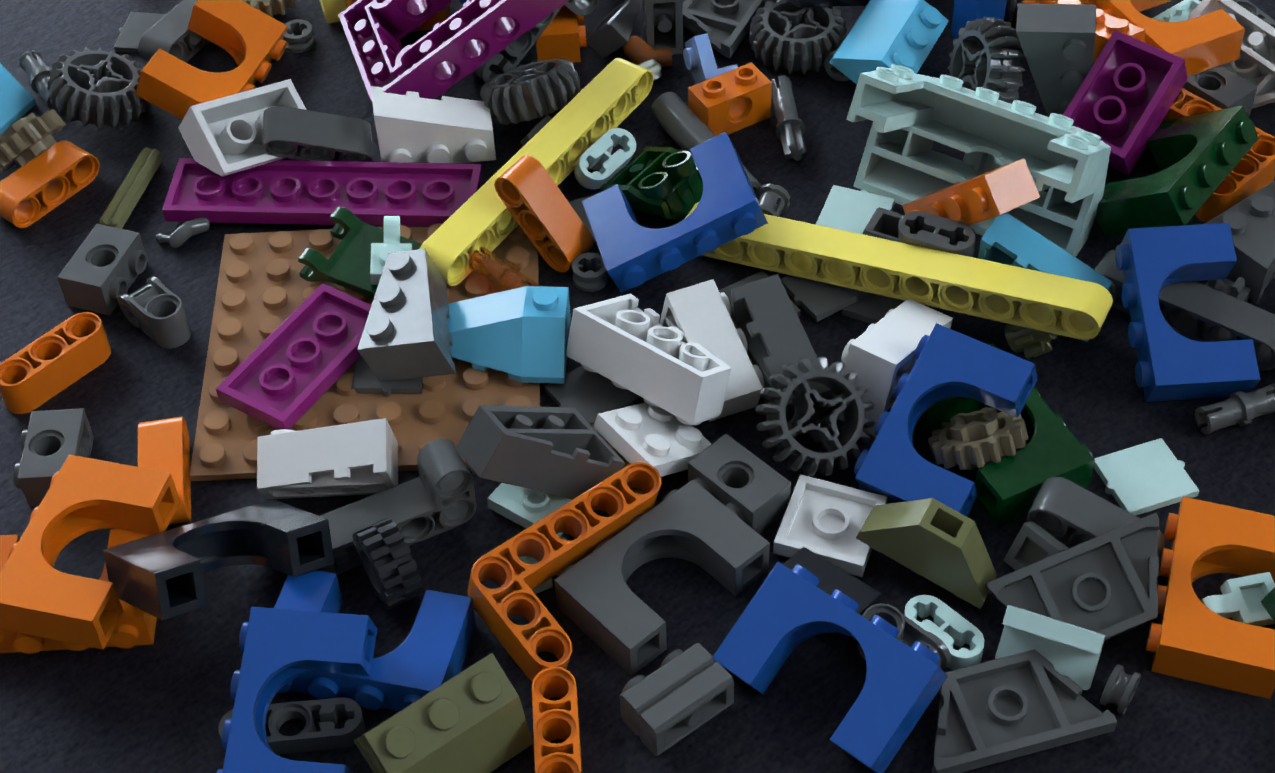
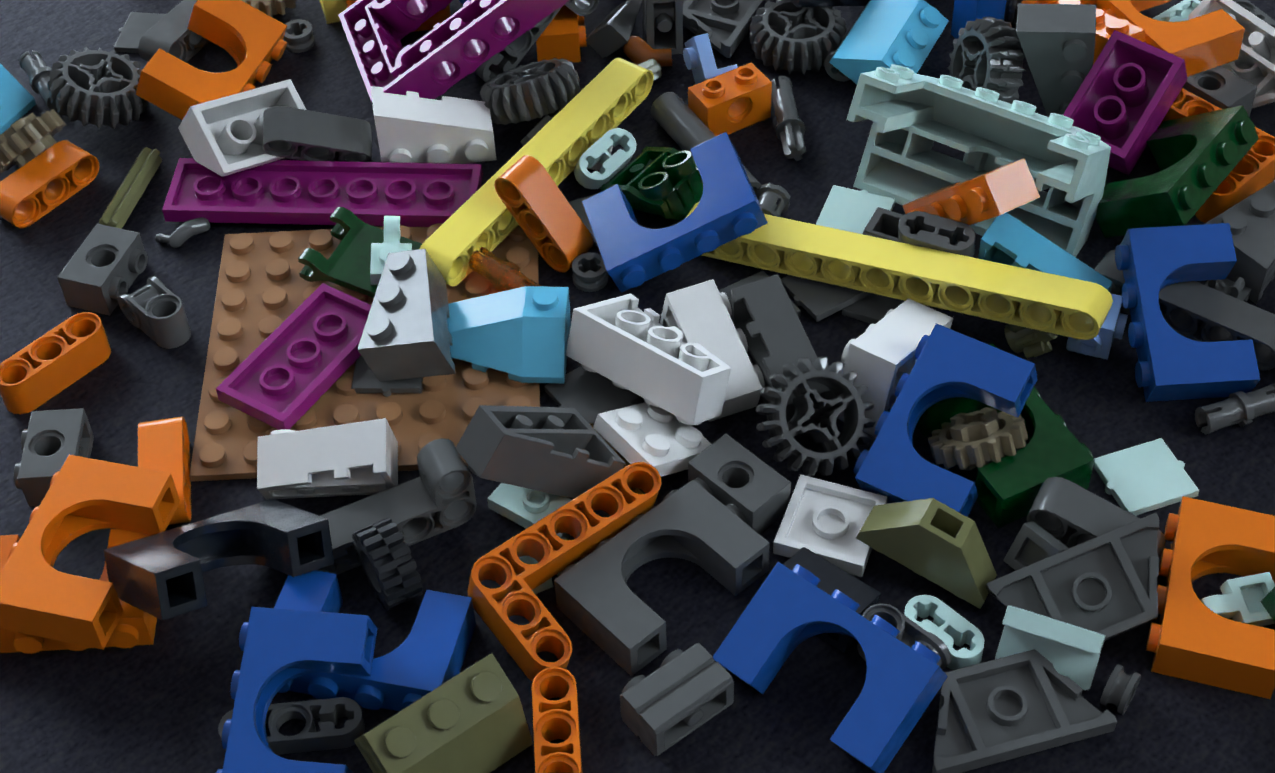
none -> light blue bracket [1066,293,1128,360]

